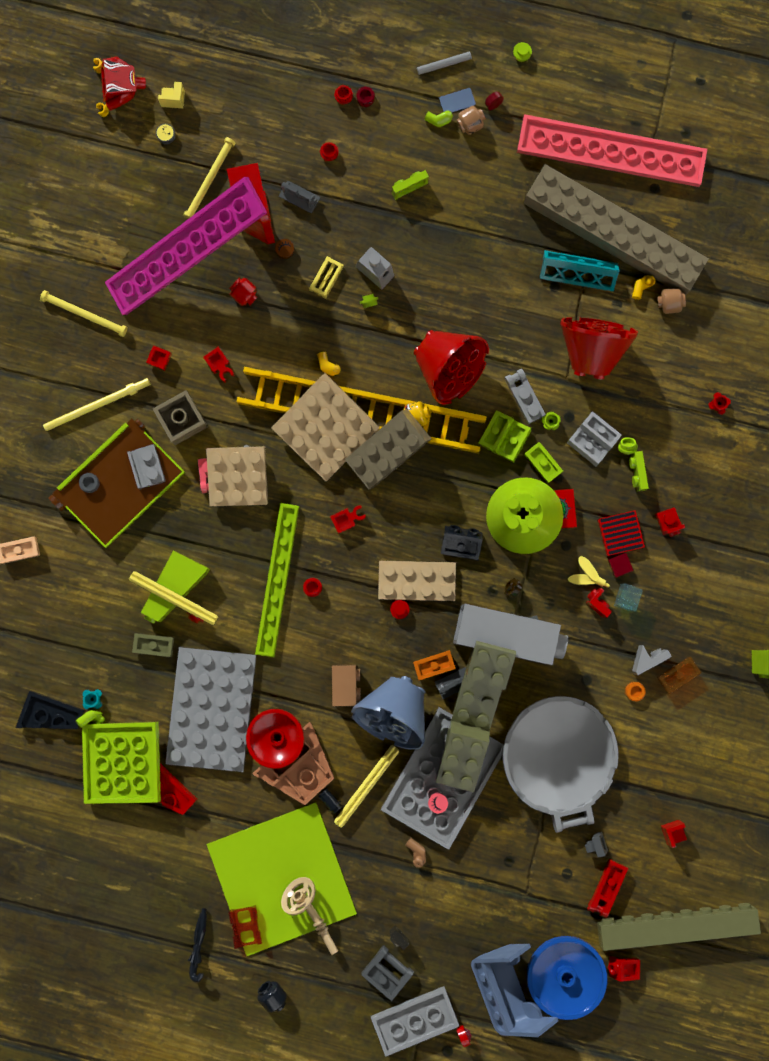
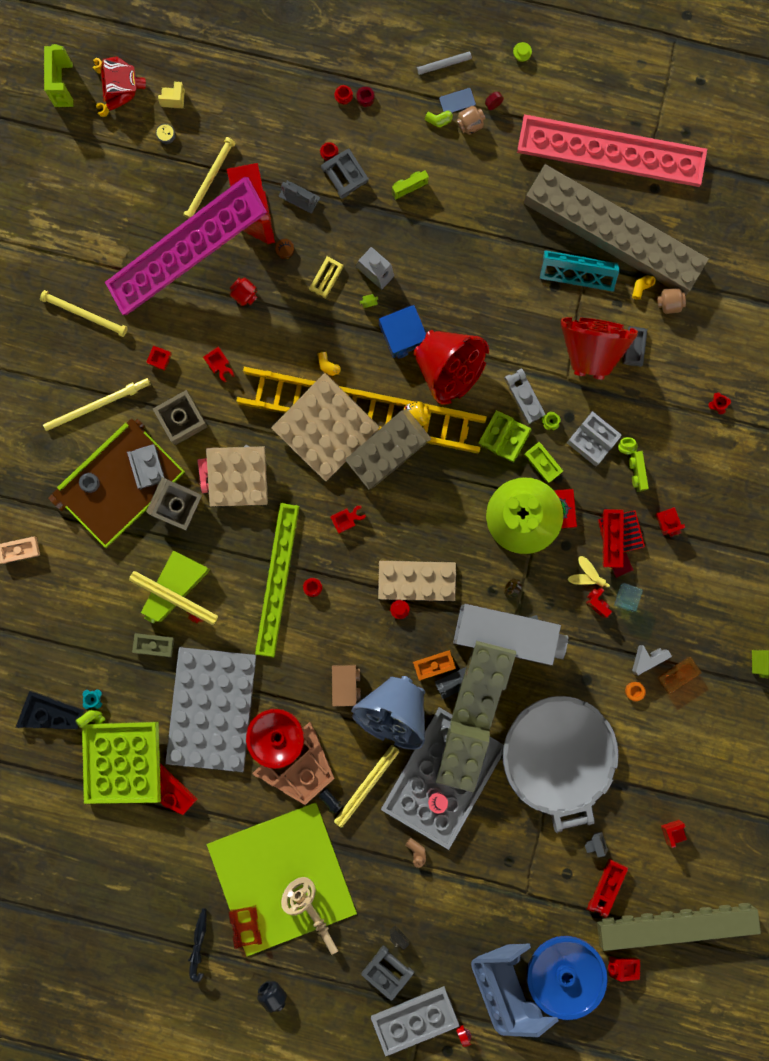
black bracket [441,525,483,560] -> none
none -> lime panel [44,44,73,107]
none -> dark tan brick [146,477,202,530]
none -> dark grey plate [321,148,369,199]
none -> blue piece [379,305,426,359]
none -> red plate [603,509,624,568]
none -> dark grey tile [623,326,648,367]

